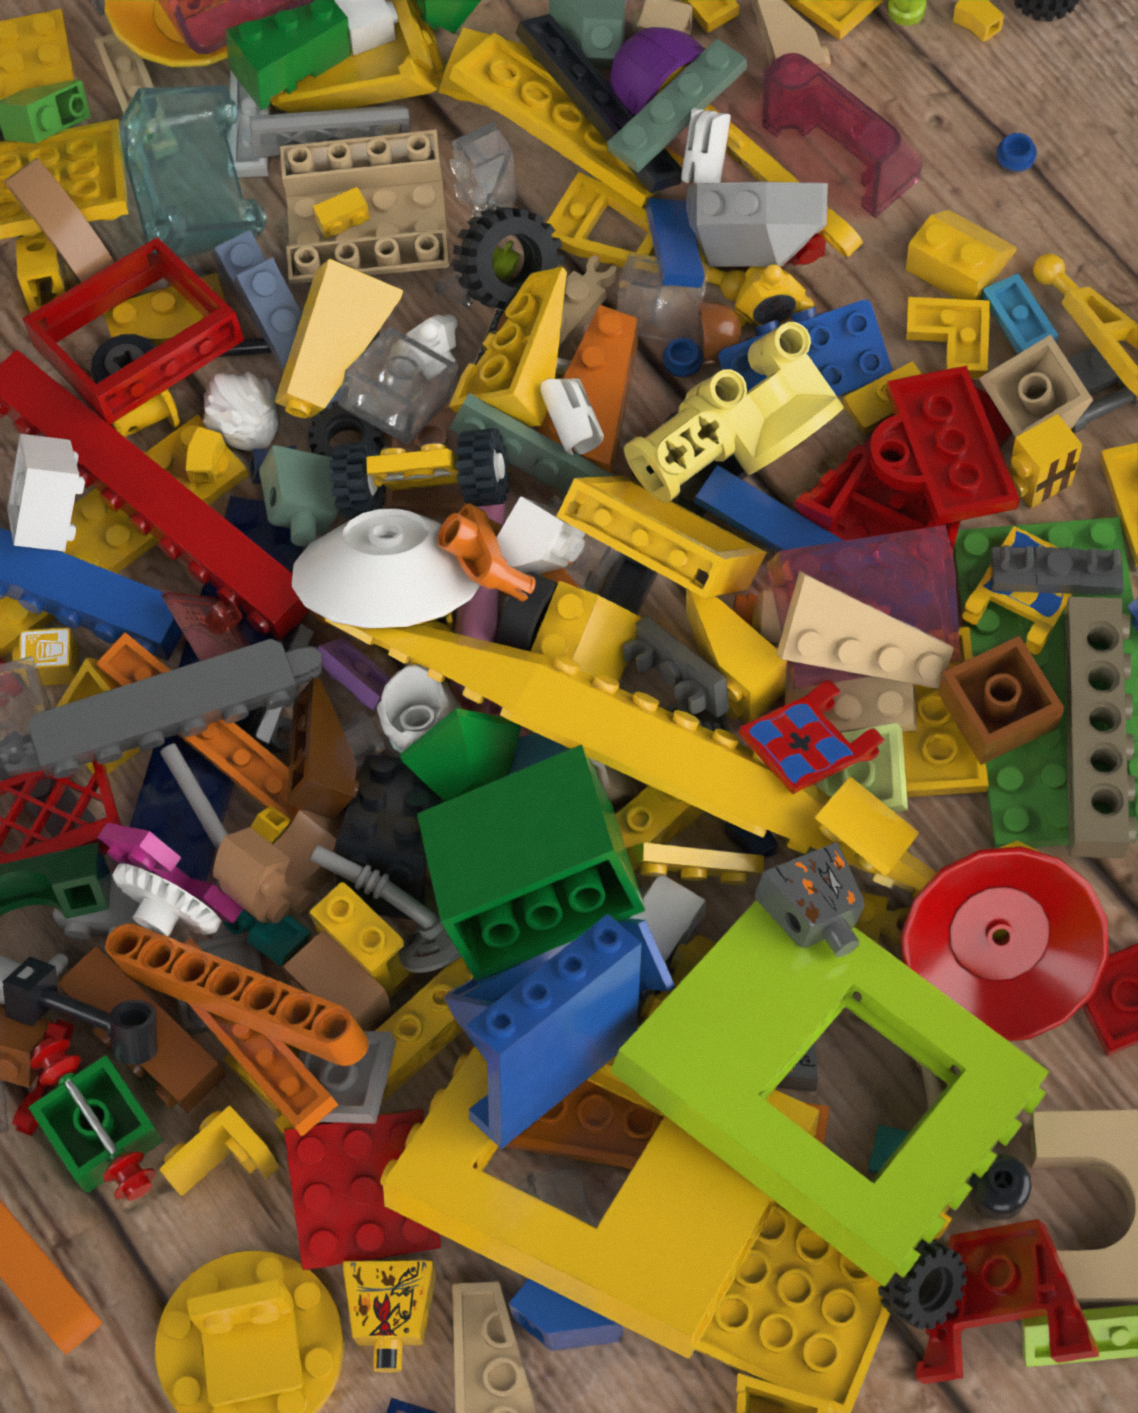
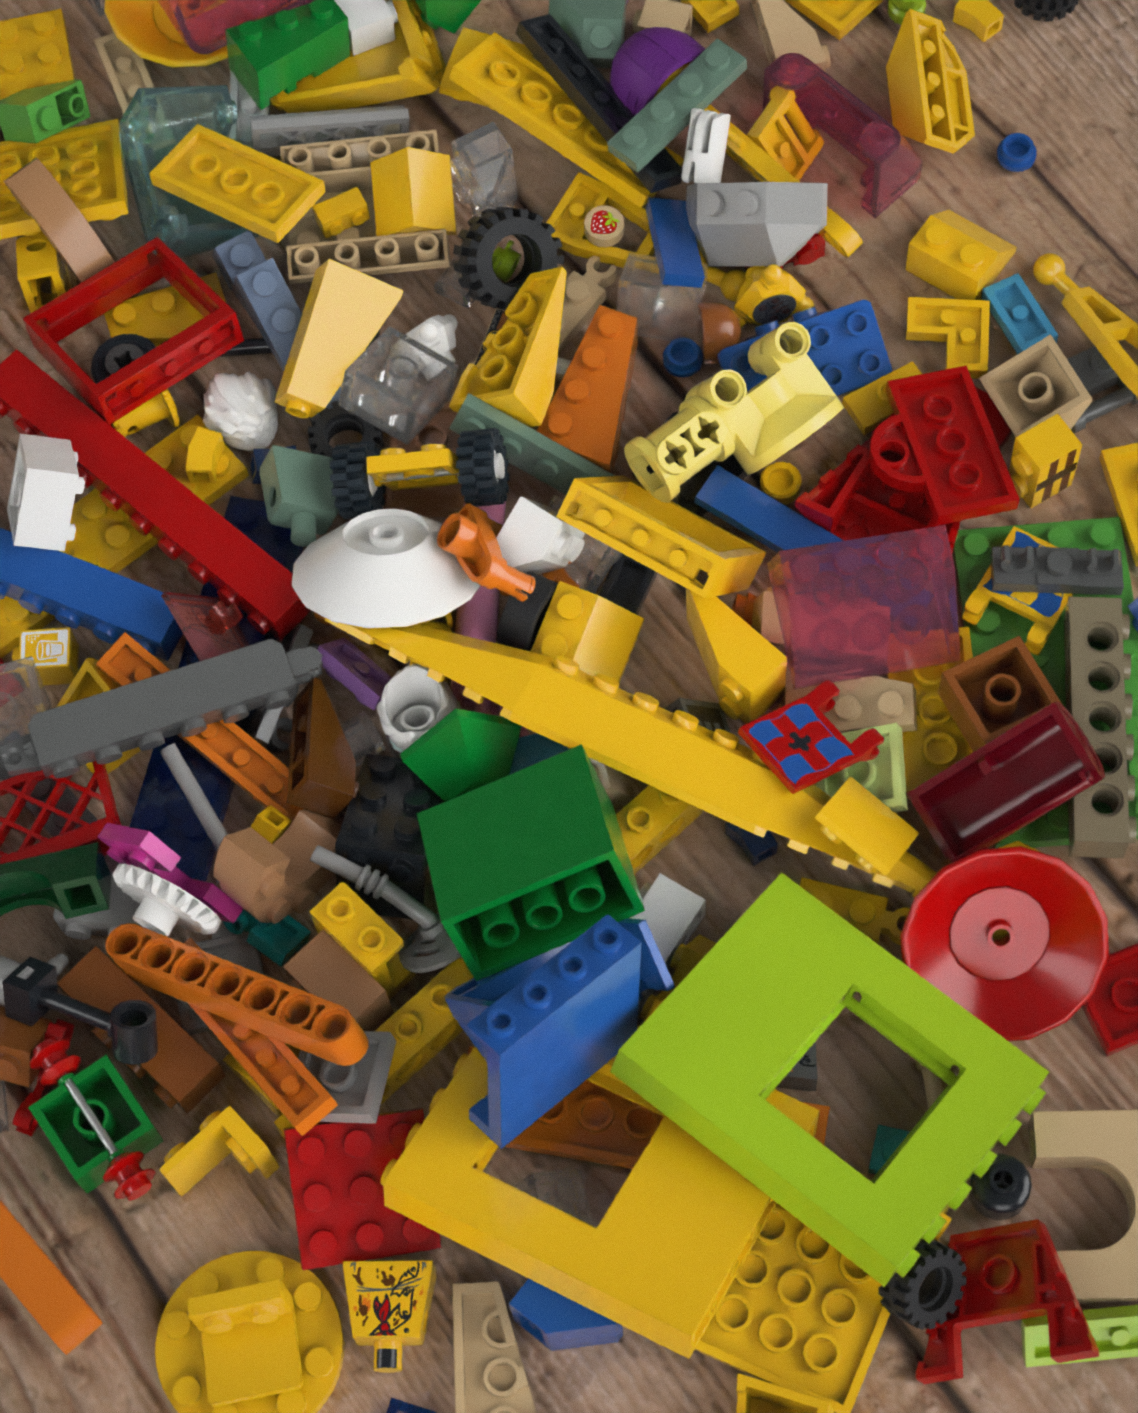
white arm [540,378,604,455] -> none
dark grey plate [623,617,729,717] -> none
yellow plate [626,843,764,885] -> none
dark grey torso [754,842,864,957] -> none
tan wing [776,571,954,688] -> none
none -> yellow plate [149,124,326,243]
none -> yellow slope [370,147,457,236]
none -> tan tile [584,206,624,247]
none -> yellow plate [746,82,824,181]
none -> yellow tile [760,462,802,505]
none -> yellow wedge [886,9,975,154]
none -> dark red container [906,702,1105,864]

